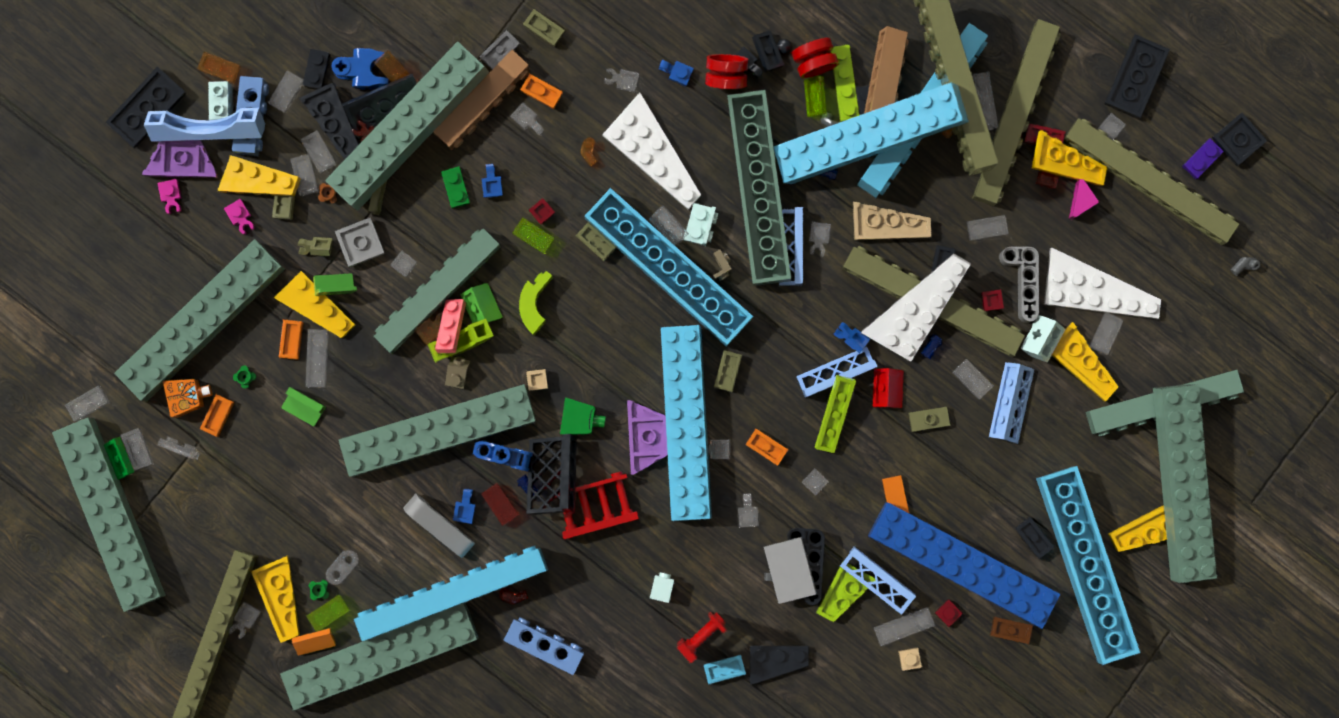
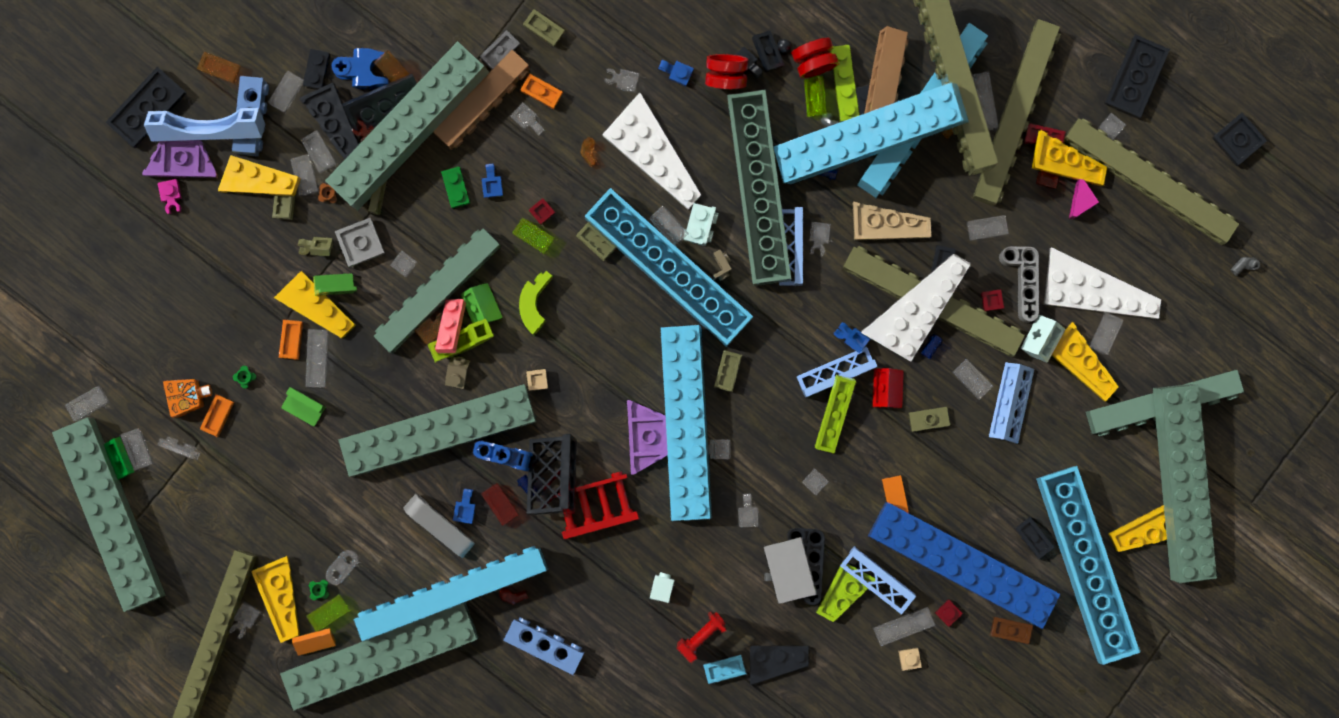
sand green brick [114,239,285,402] -> none
light aqua brick [209,81,233,120] -> none
dark pink plate [224,199,255,235] -> none
green torso [560,398,606,435] -> none
orange plate [745,429,788,466] -> none
dark purple plate [1182,138,1224,179] -> none

